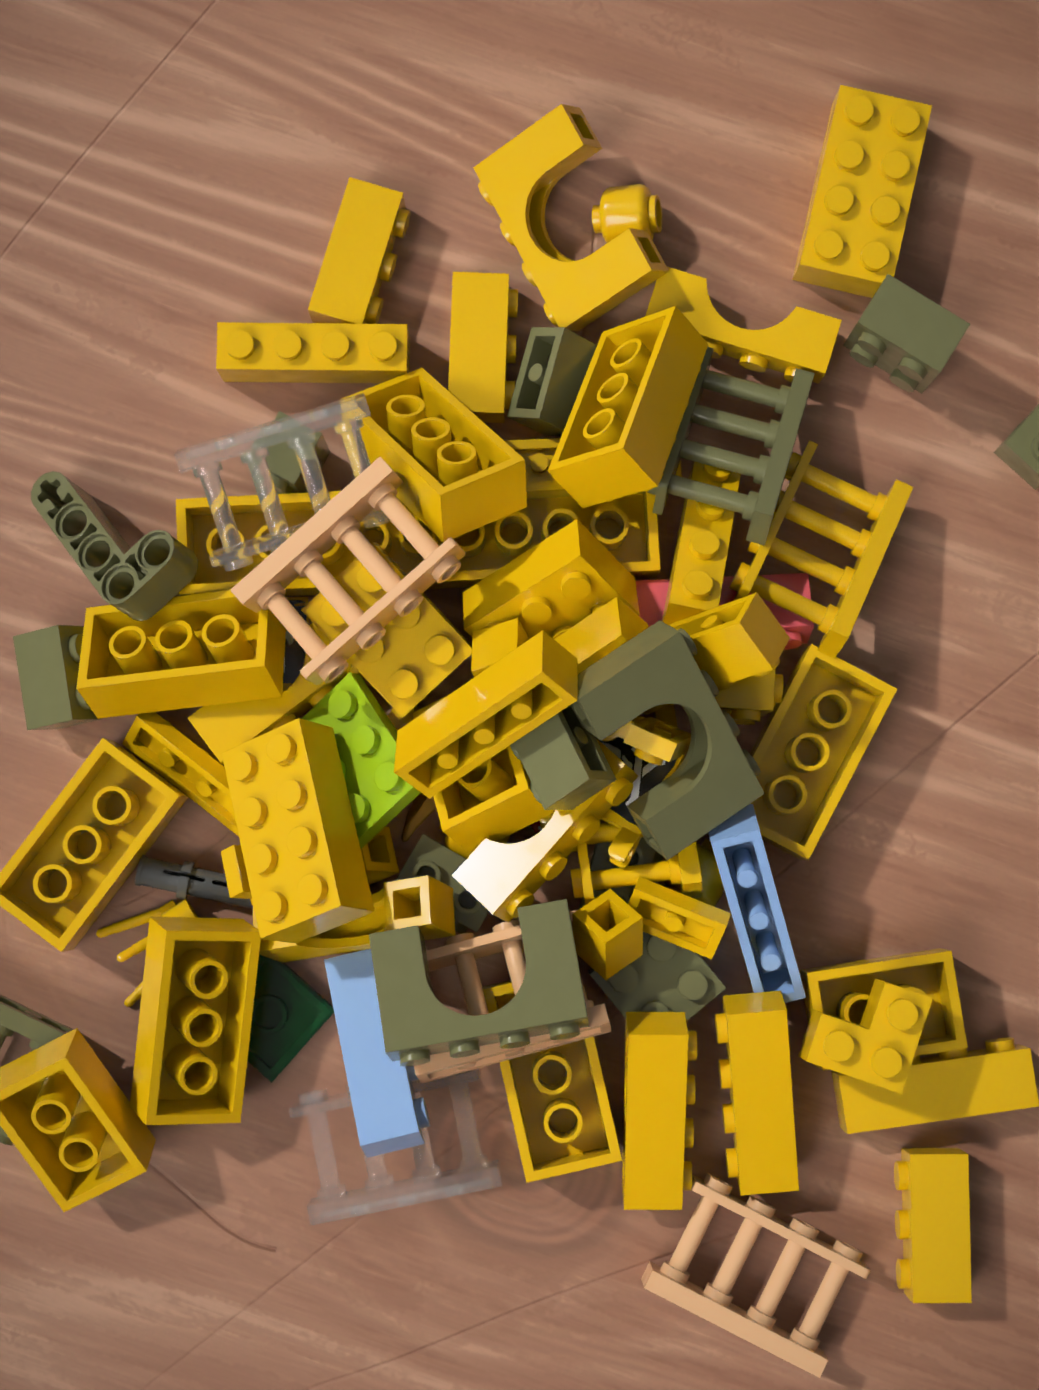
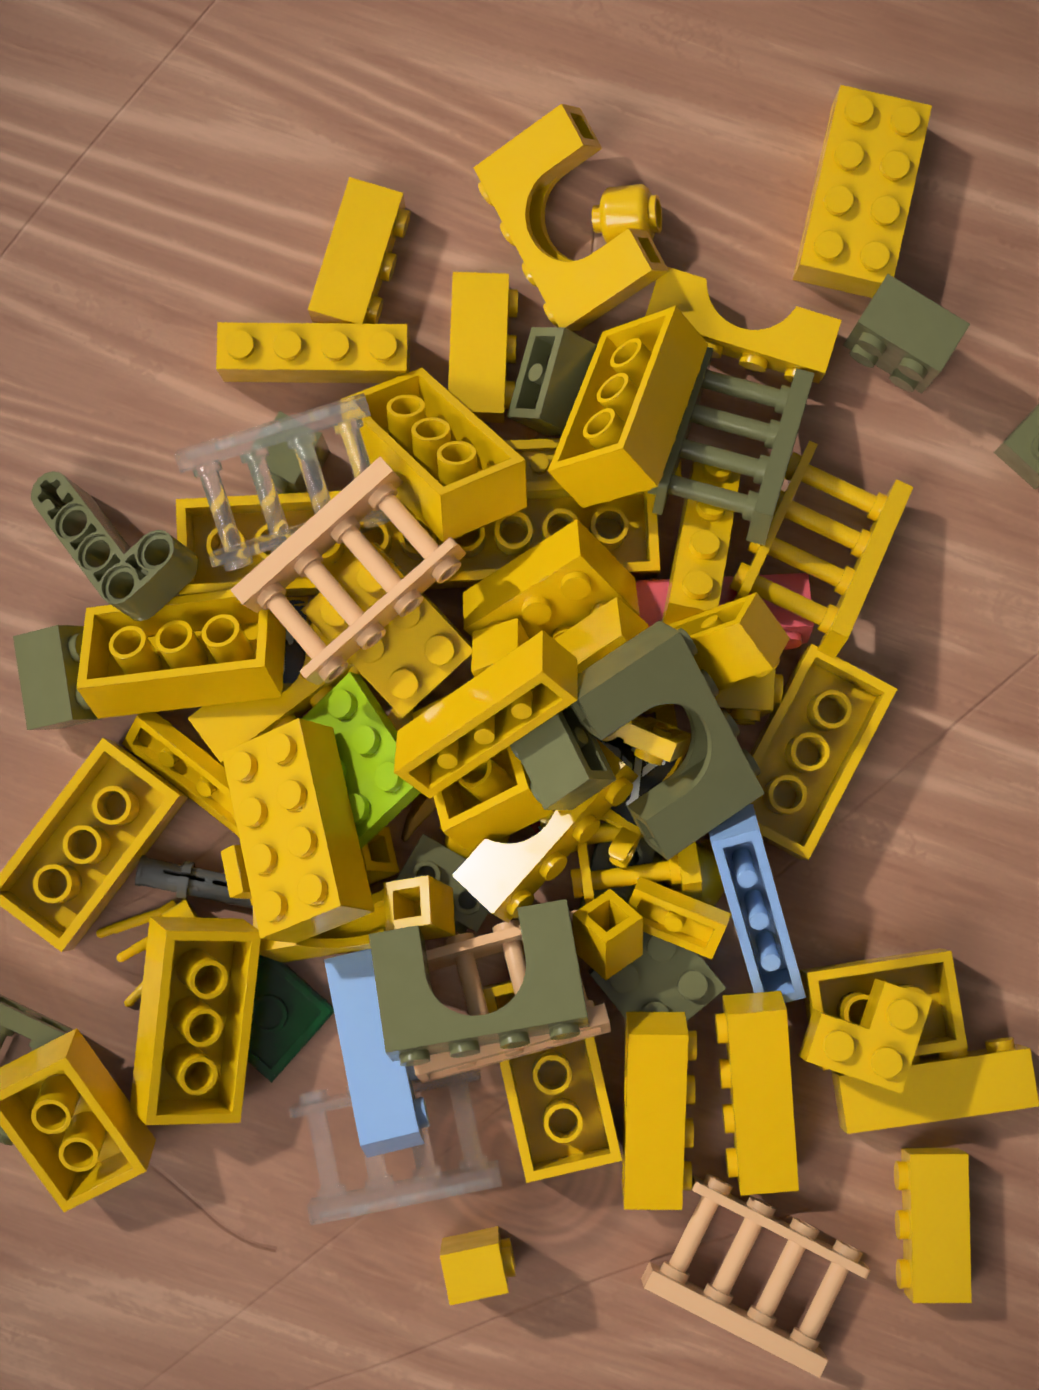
none -> yellow brick [440,1226,516,1306]

